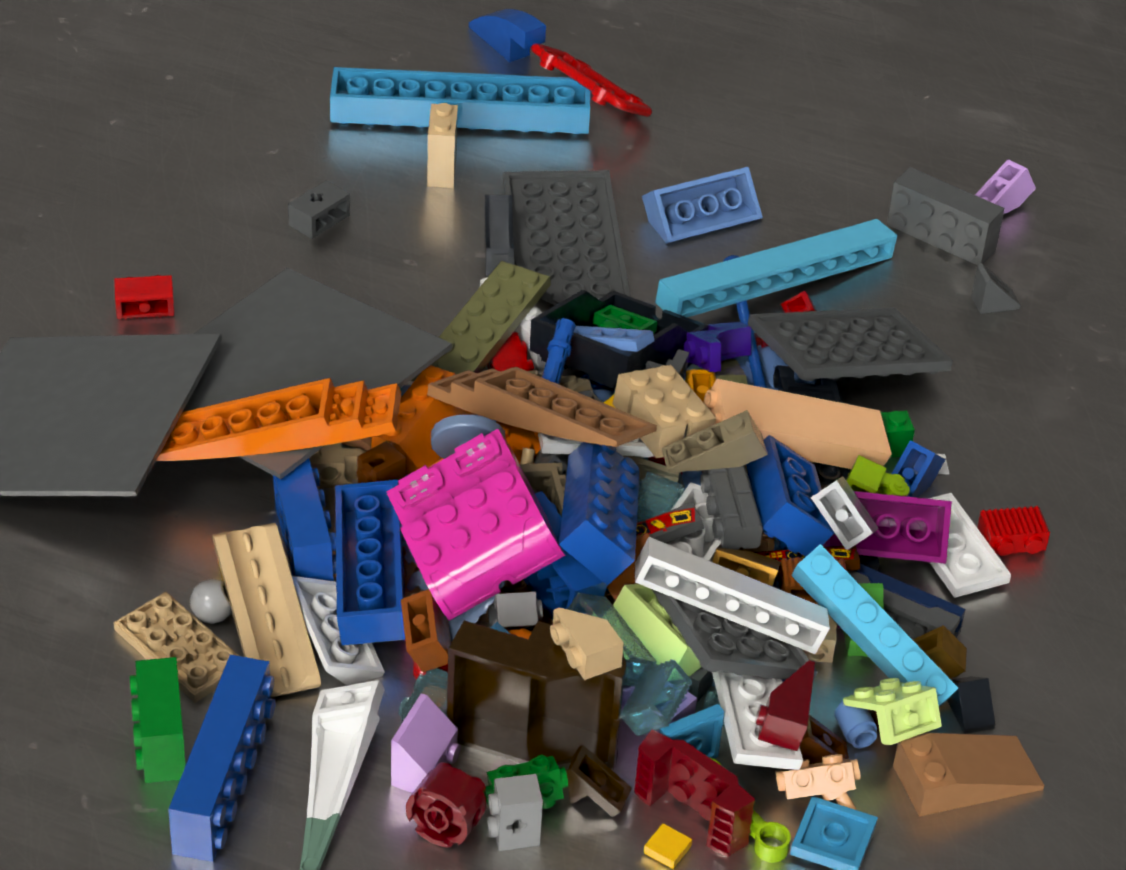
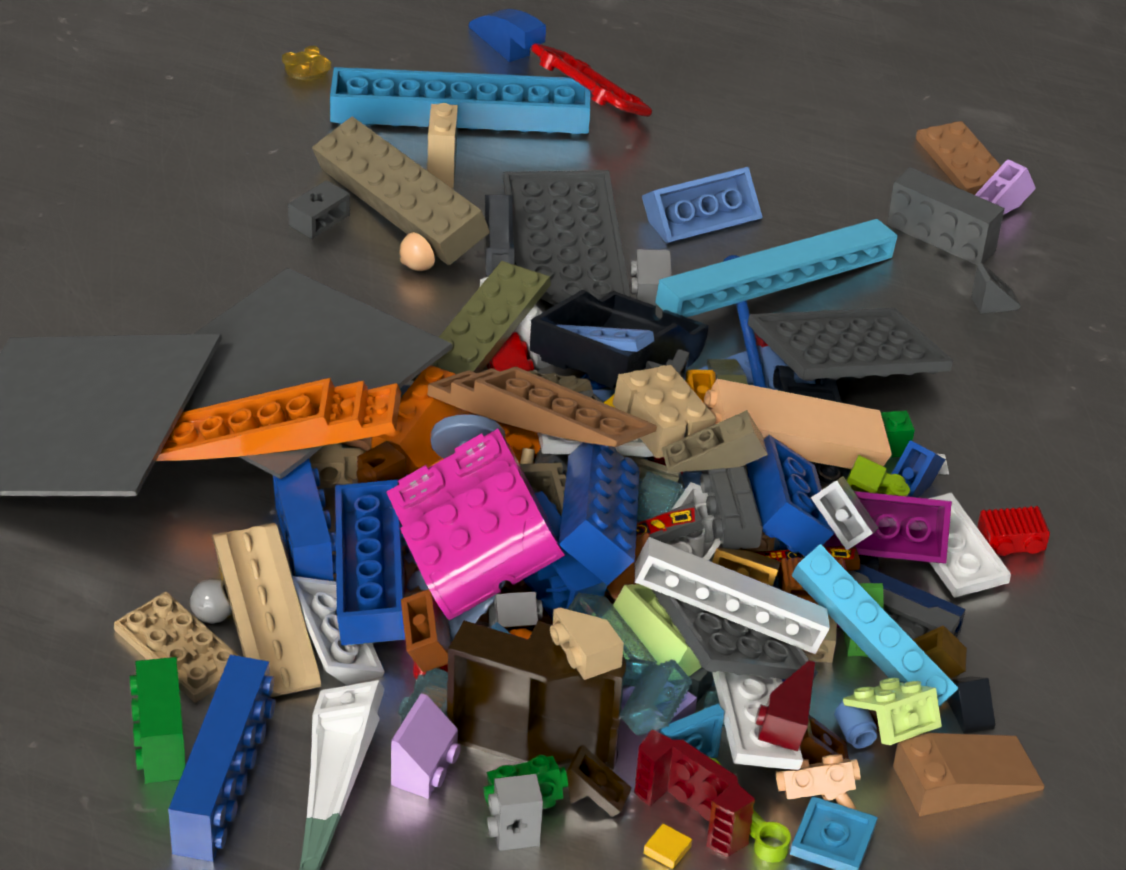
red brick [114,275,174,320] -> none
dark red brick [406,762,487,847] -> none
blue pin [542,318,576,384] -> none
green plate [593,305,657,333] -> none
dark purple arch [684,322,751,372] -> none
red slope [781,291,817,313] -> none
none -> clear yellow piece [282,46,331,81]
none -> dark tan brick [312,116,490,266]
none -> light nougat piece [399,232,435,271]
none -> light grey brick [630,249,672,306]
none -> medium nougat plate [916,121,1001,195]

